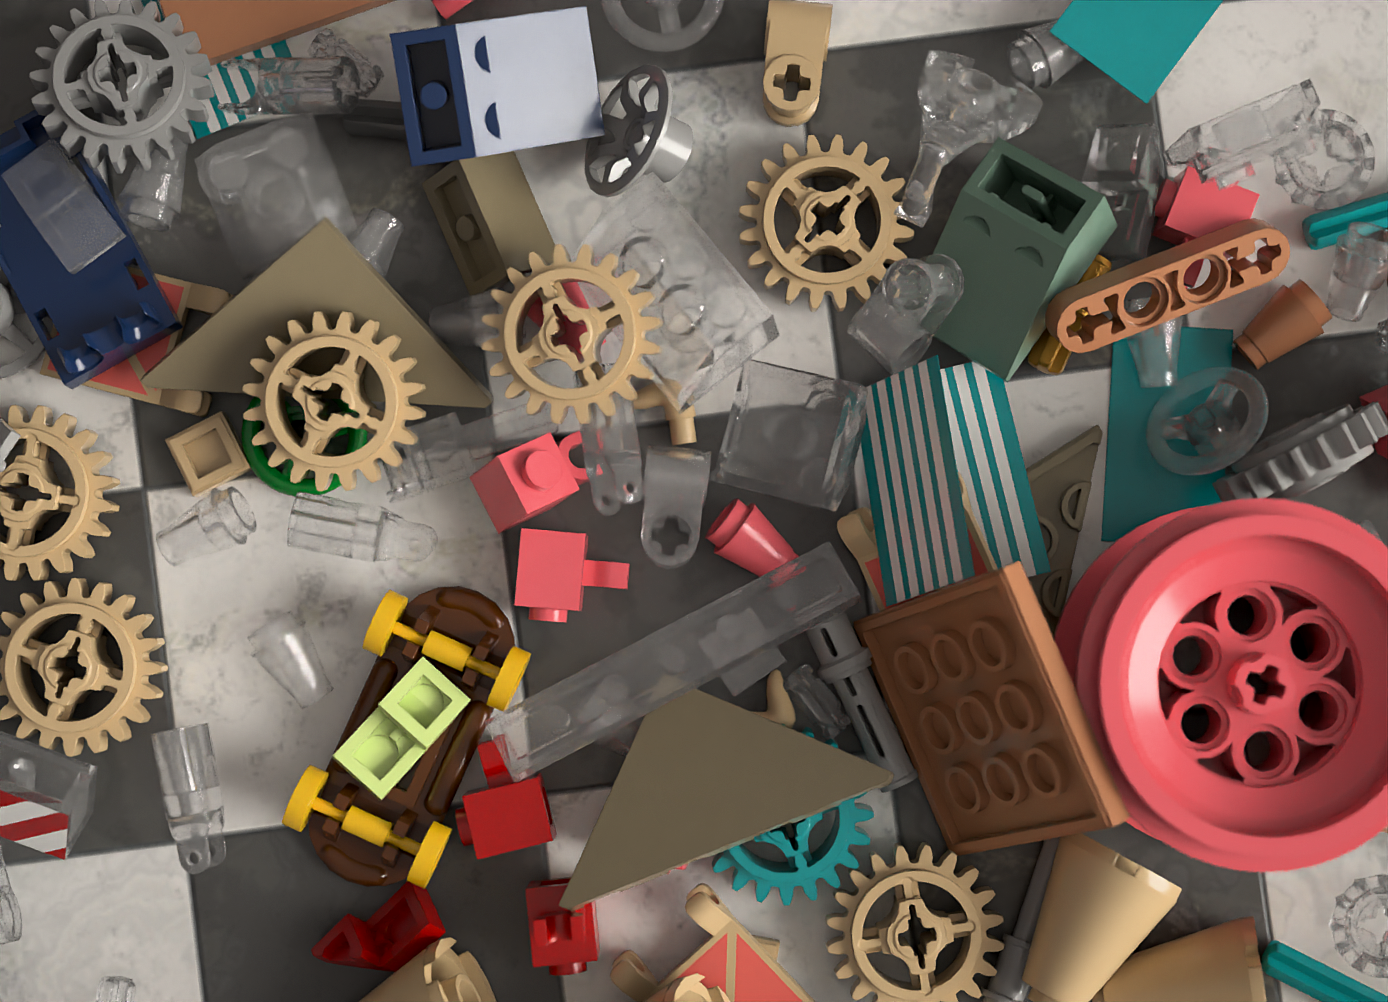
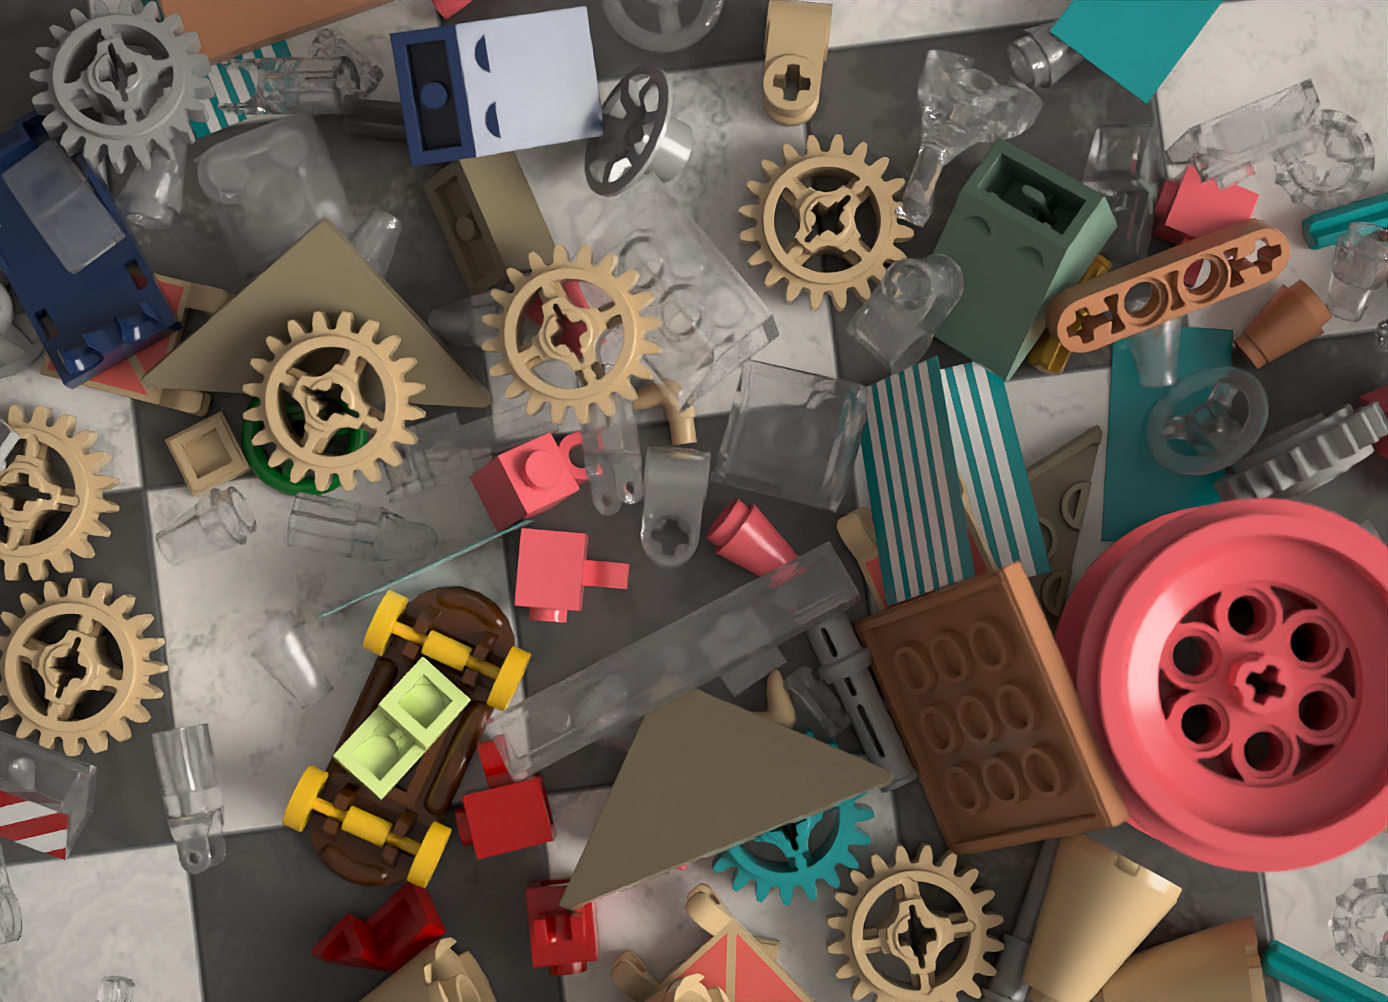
none -> teal sticker [316,519,535,618]

